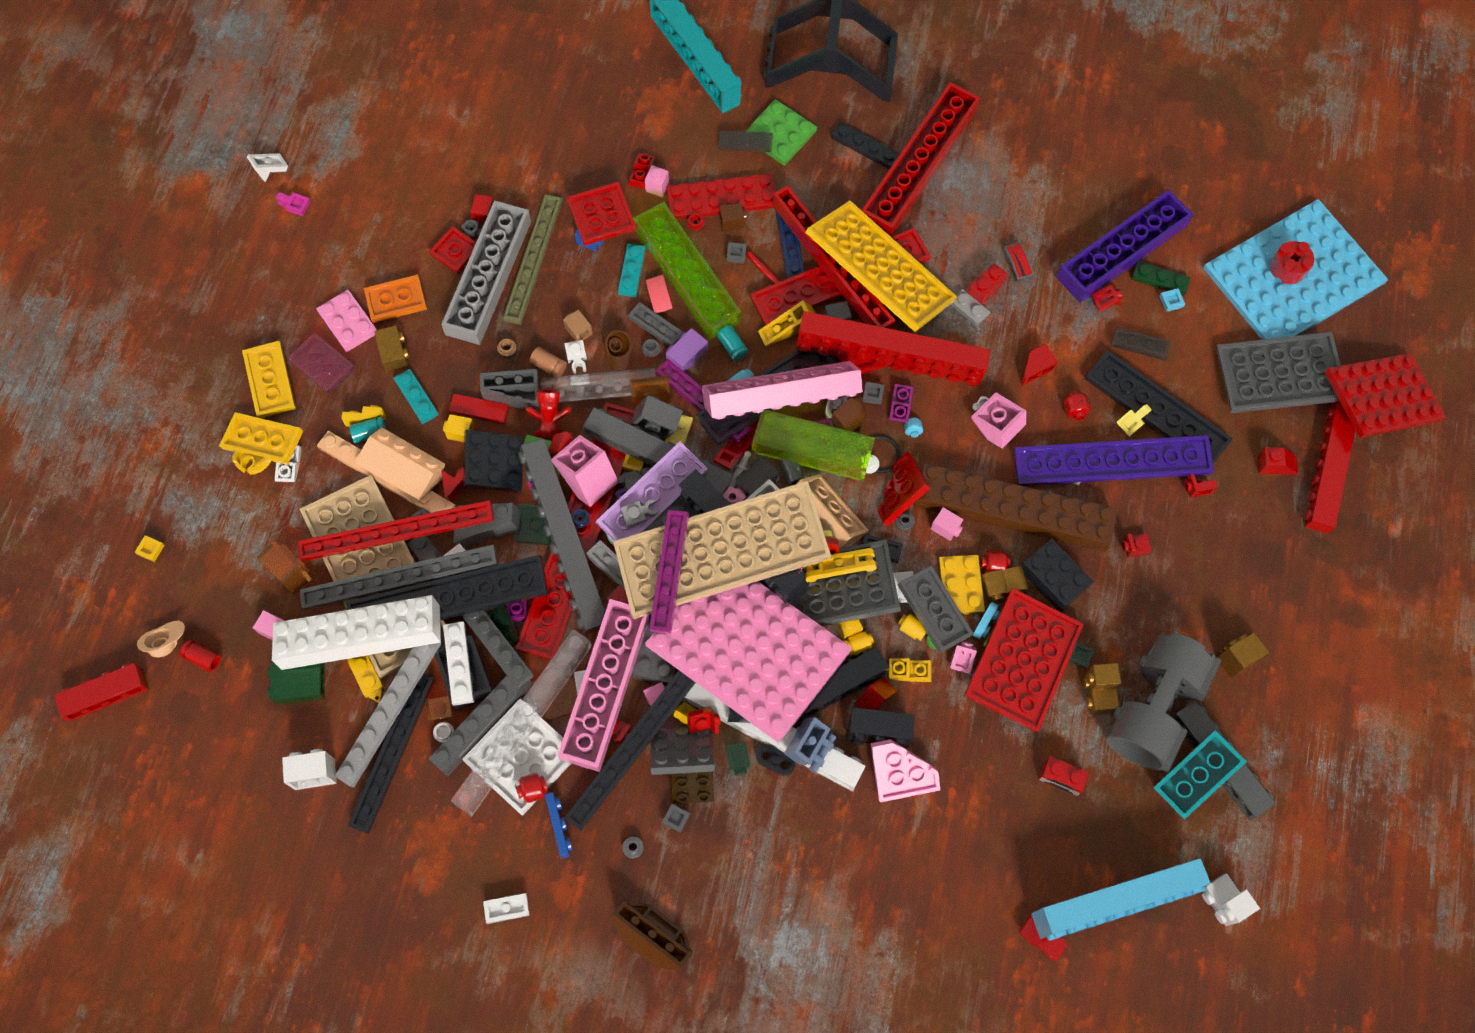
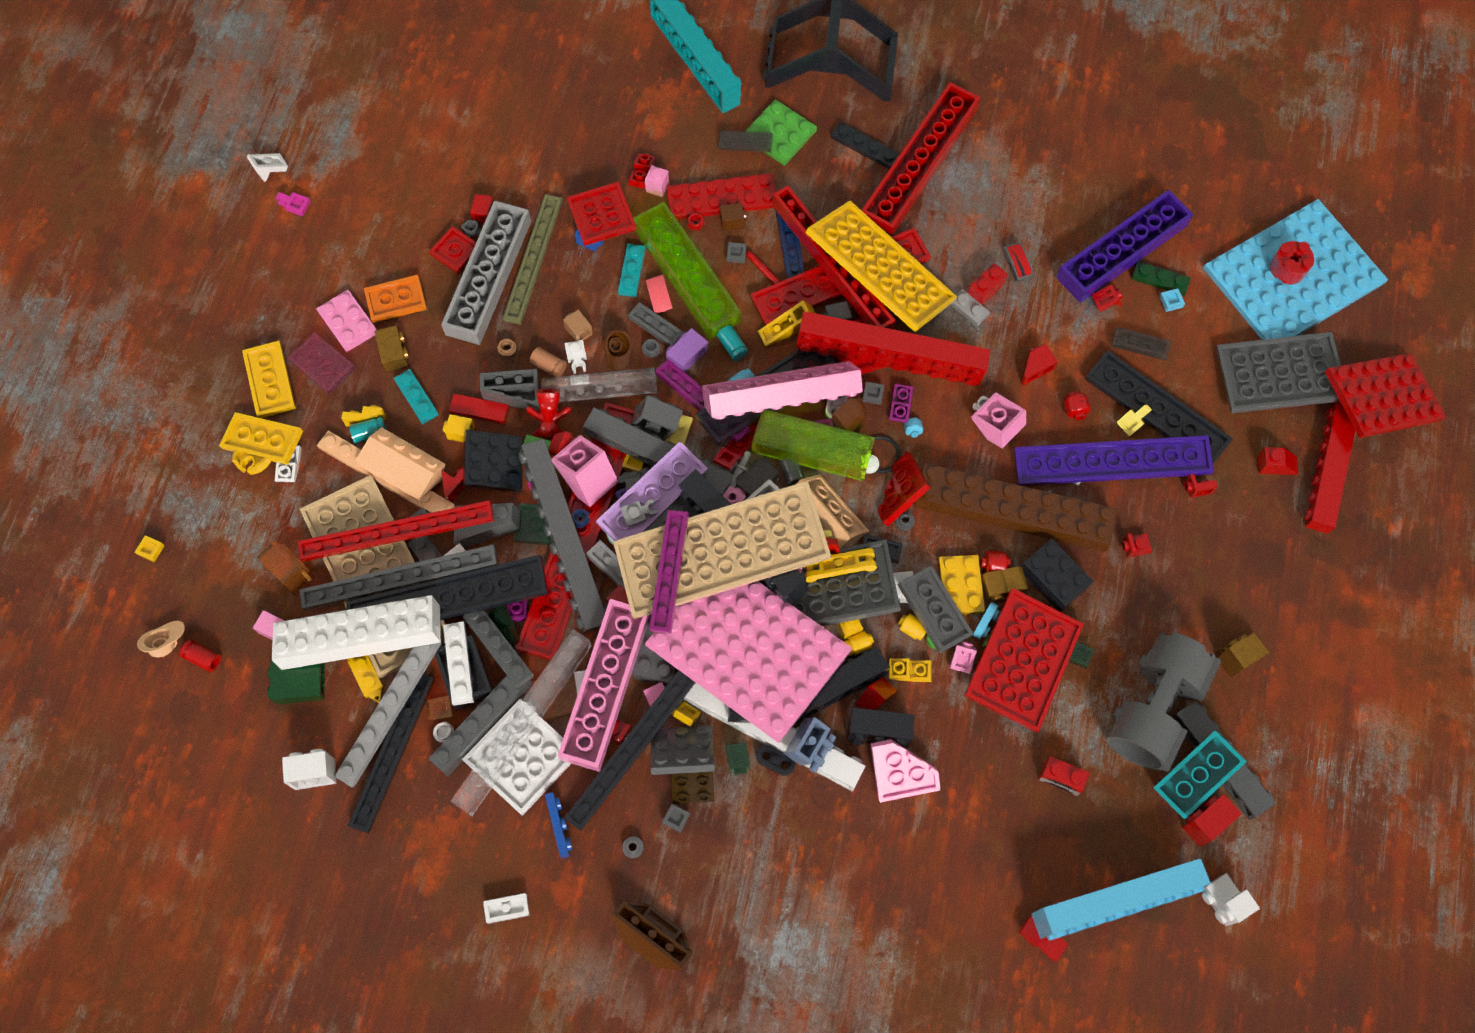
red brick [54,663,149,722] -> none
red head [515,773,548,803] -> none
clear orange tile [630,376,671,410] -> none
red bracket [687,706,721,734] -> none
bright pink brick [931,507,963,541] -> none
pearl gold brick [1082,663,1121,715] -> none
none -> red brick [1182,794,1242,847]

